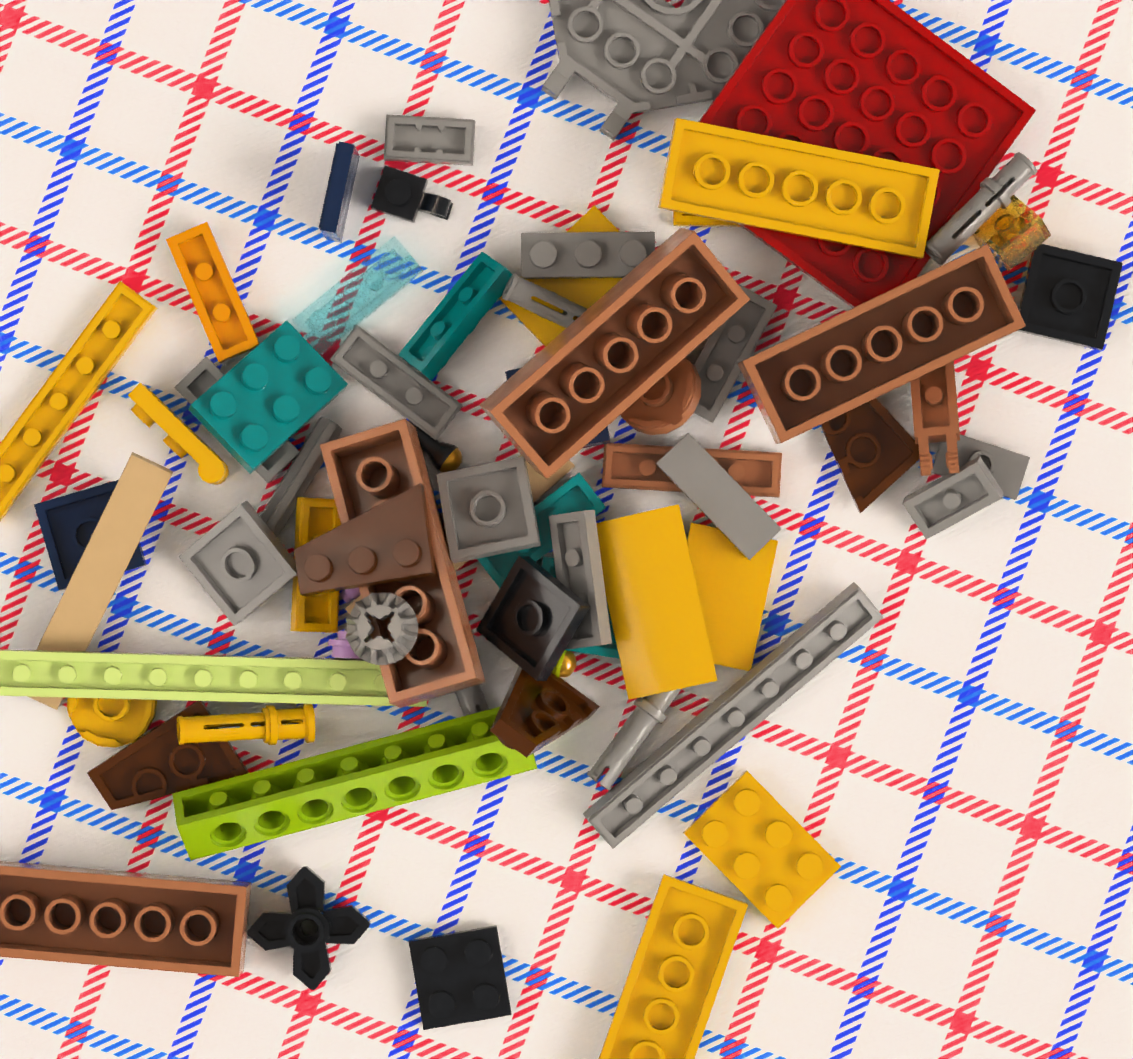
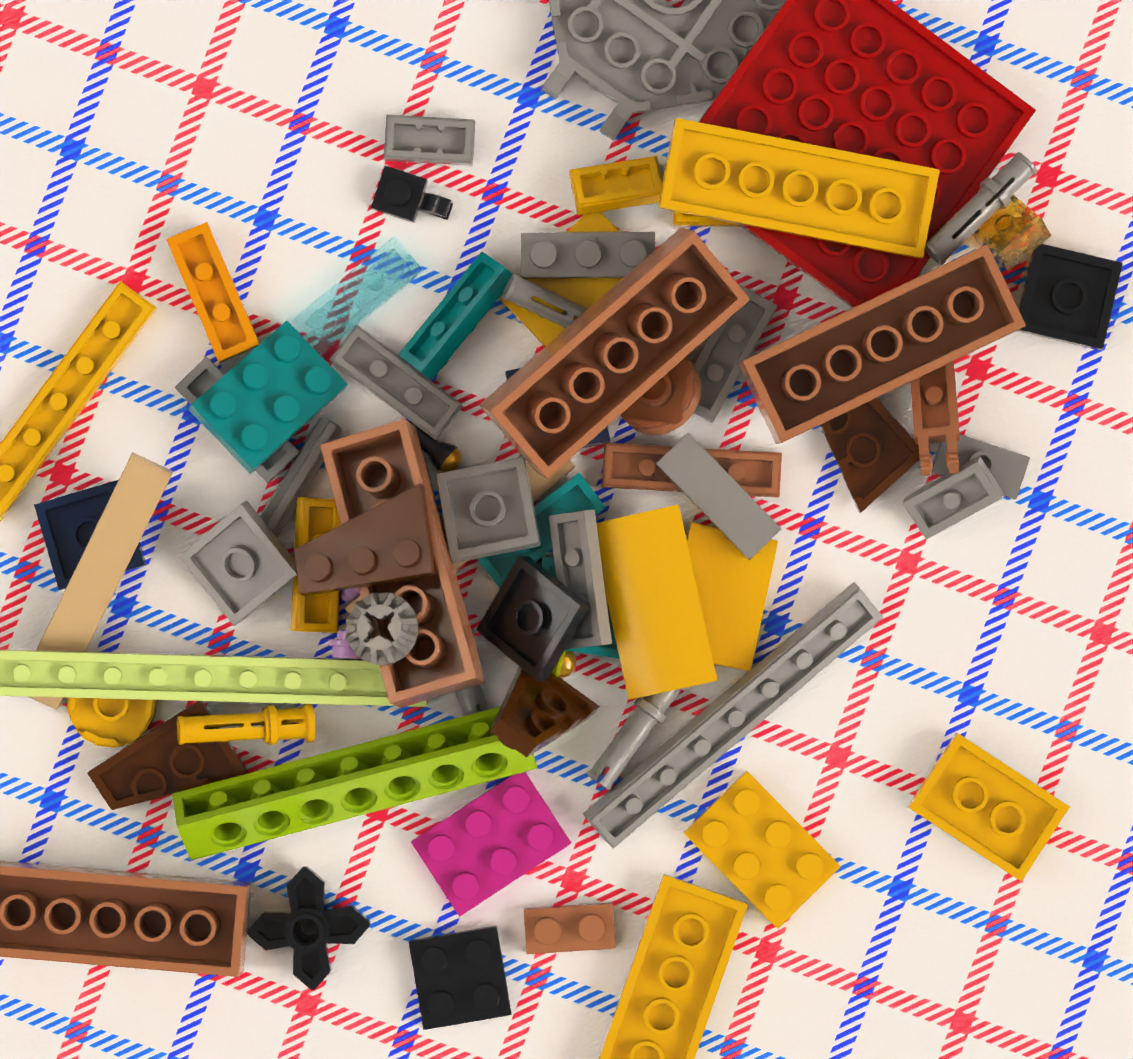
yellow plate [128,383,229,485] -> none
dark blue tile [319,141,360,243] -> none
none -> dark pink plate [411,772,572,917]
none -> nougat plate [524,902,616,955]
none -> yellow plate [569,156,663,216]
none -> yellow plate [907,733,1070,882]

